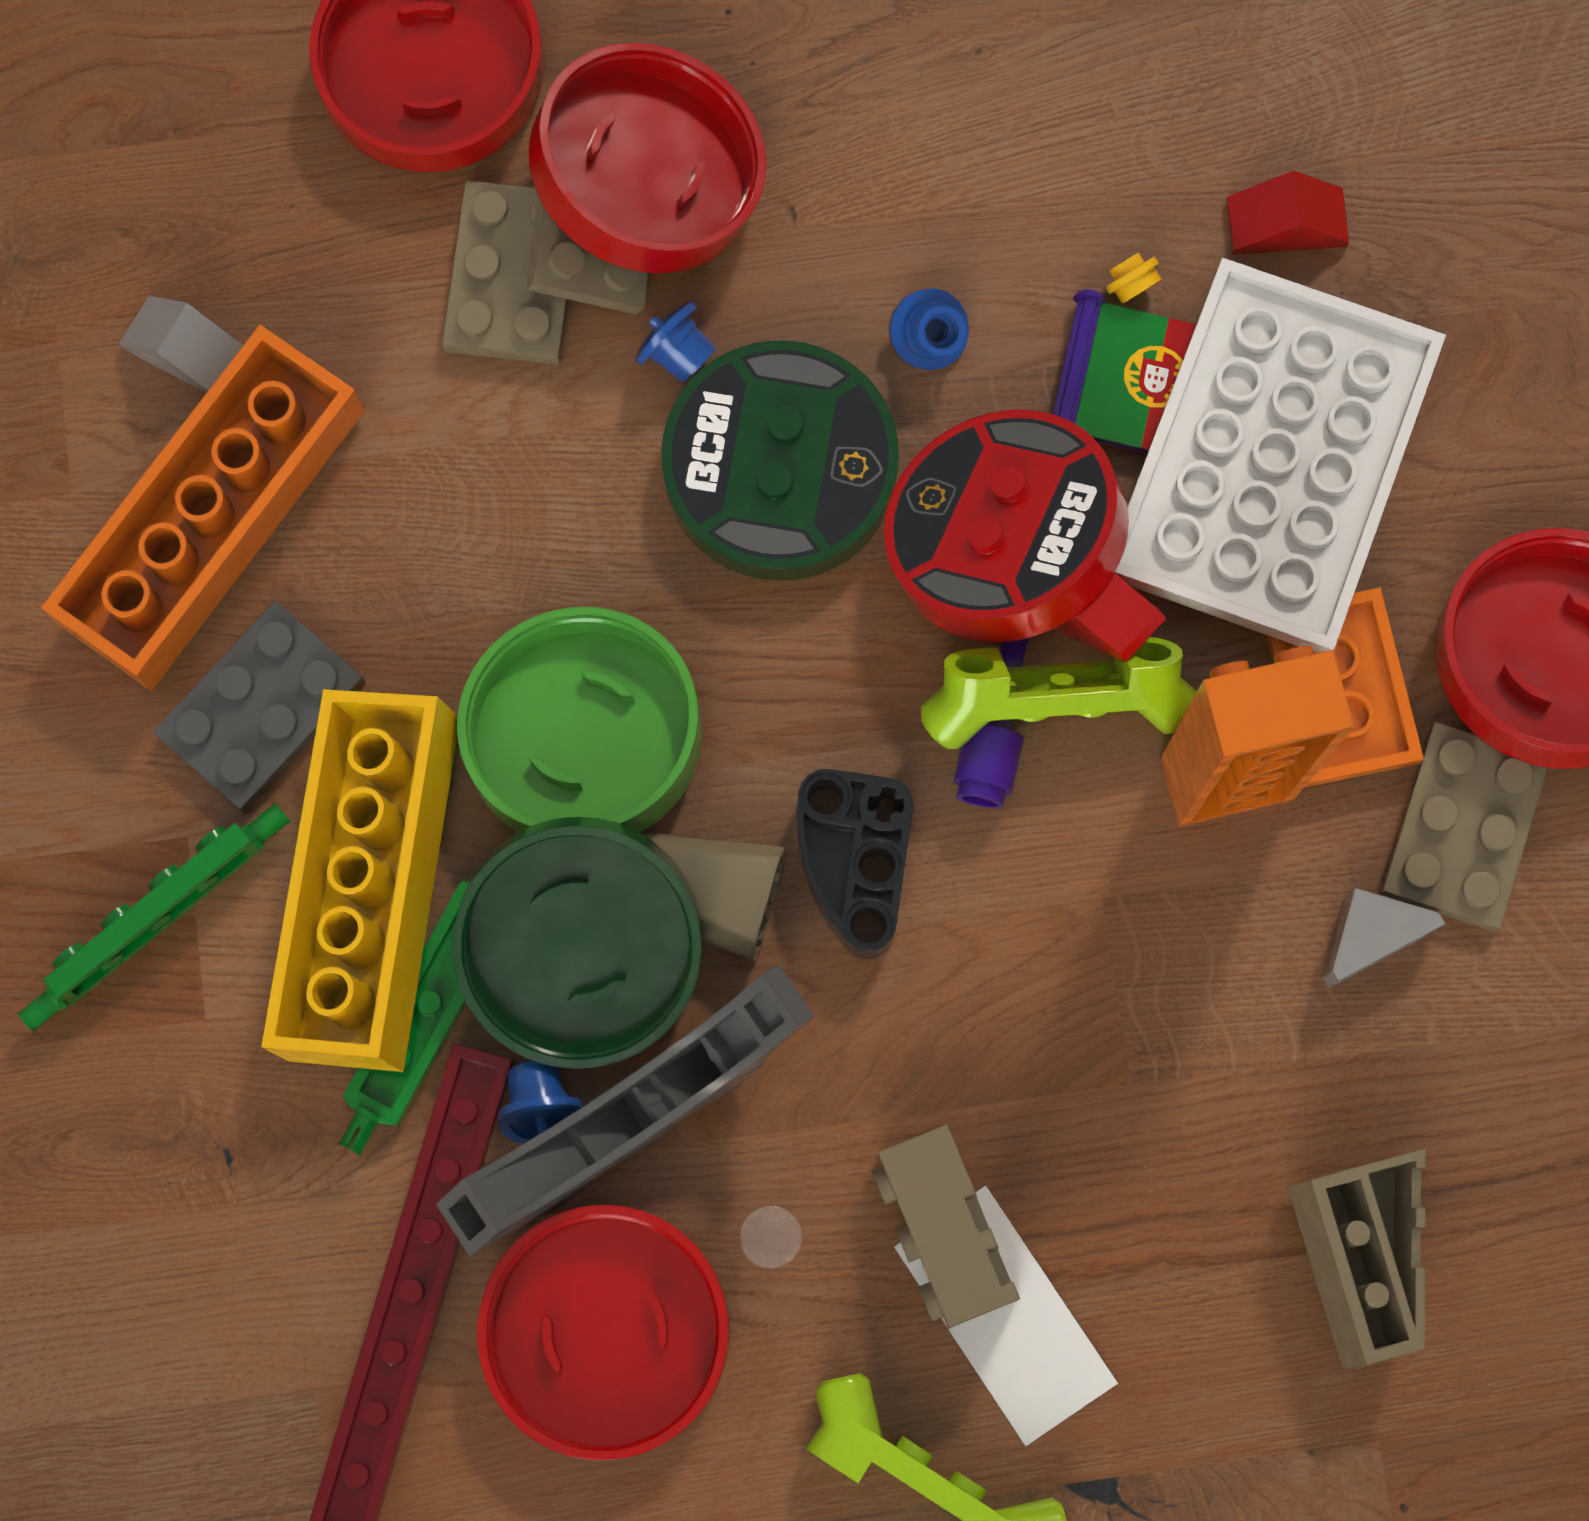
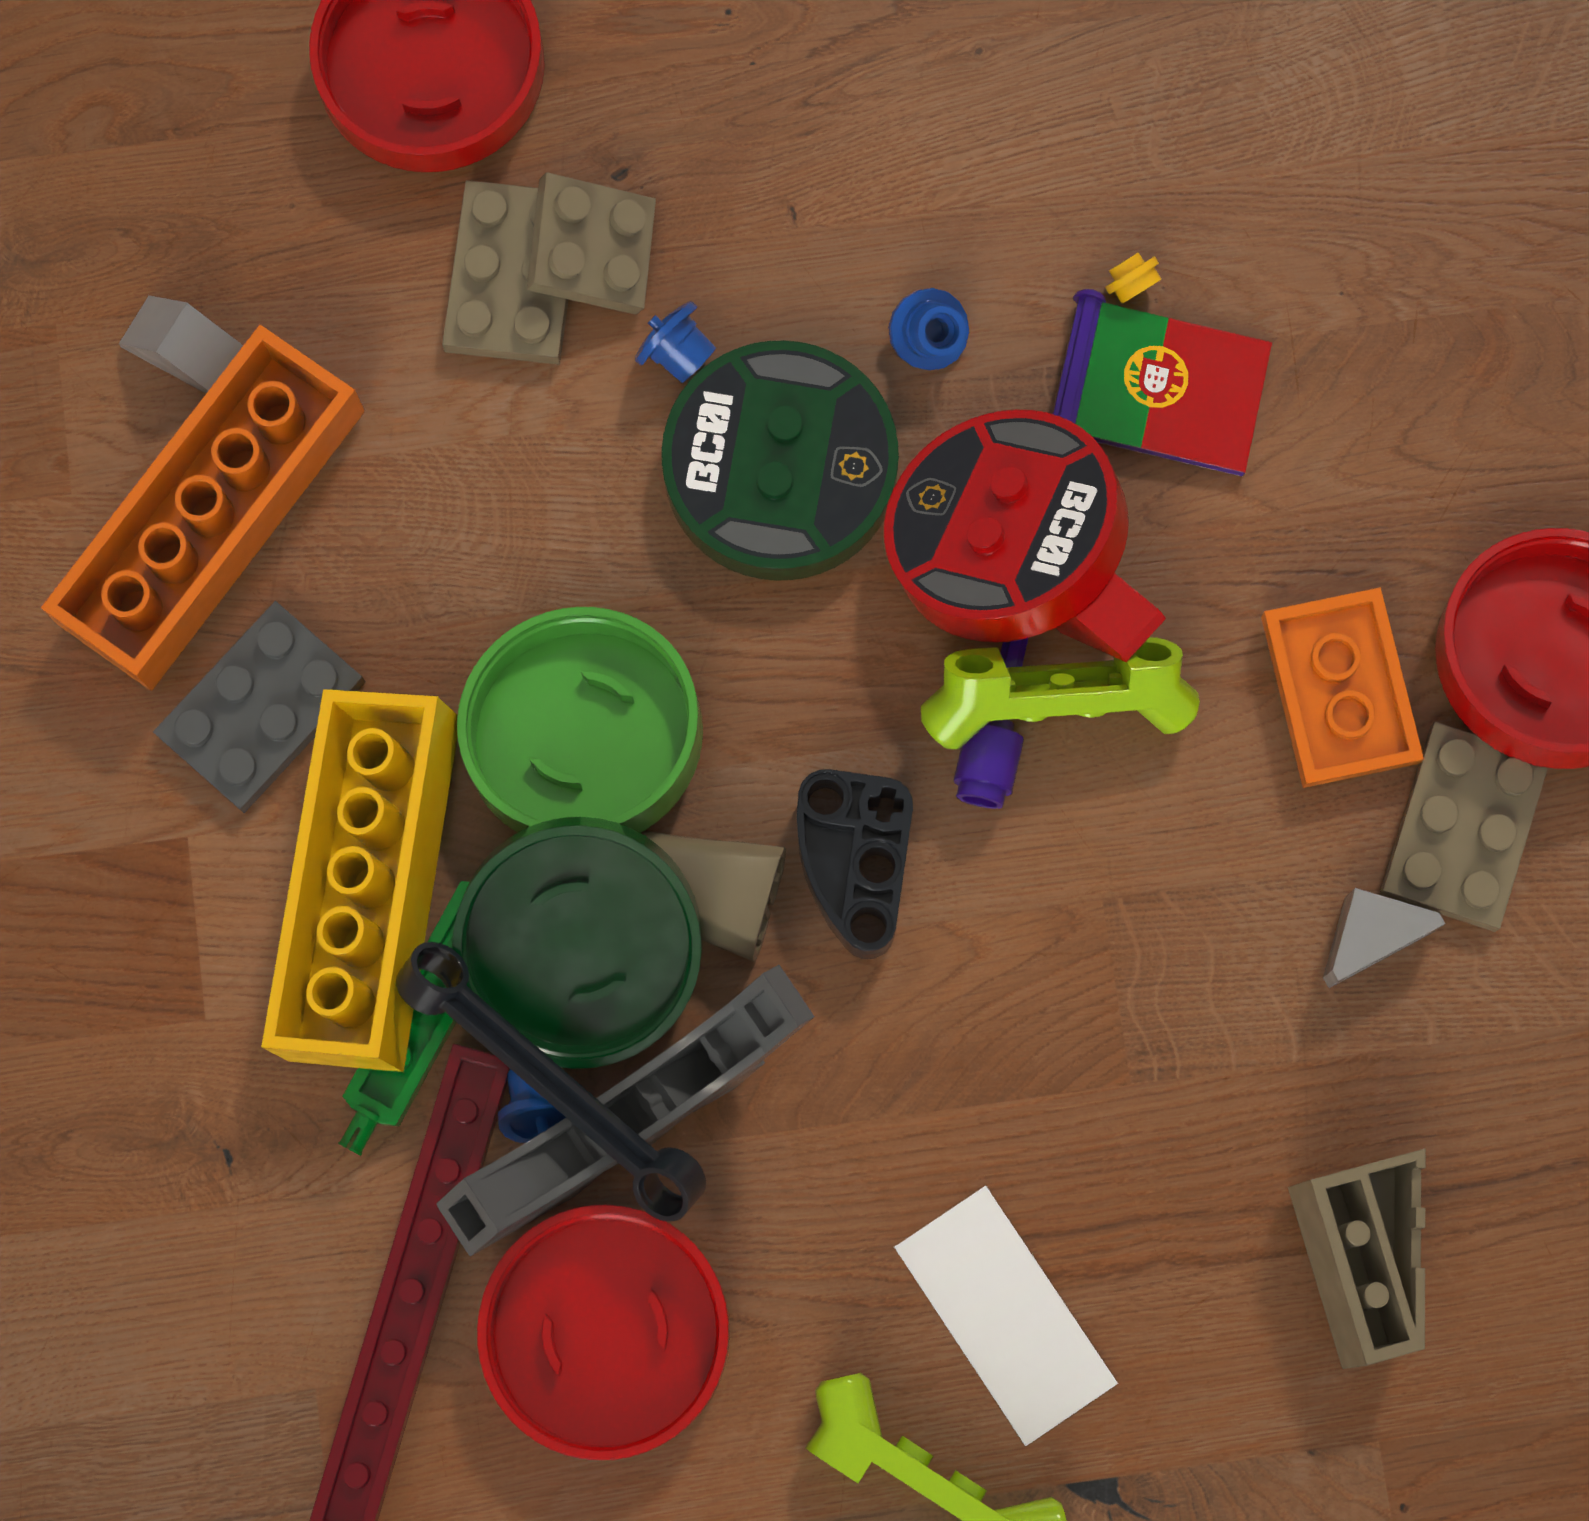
green plate [17,802,291,1032] -> none
red piece [528,43,767,273] -> none
clear plate [740,1206,802,1269] -> none
dark tan wedge [872,1124,1020,1329] -> none
white plate [1115,258,1446,653] -> none
orange brick [1160,646,1354,827] -> none
red slope [1226,170,1349,255] -> none
none -> black piece [396,942,706,1222]

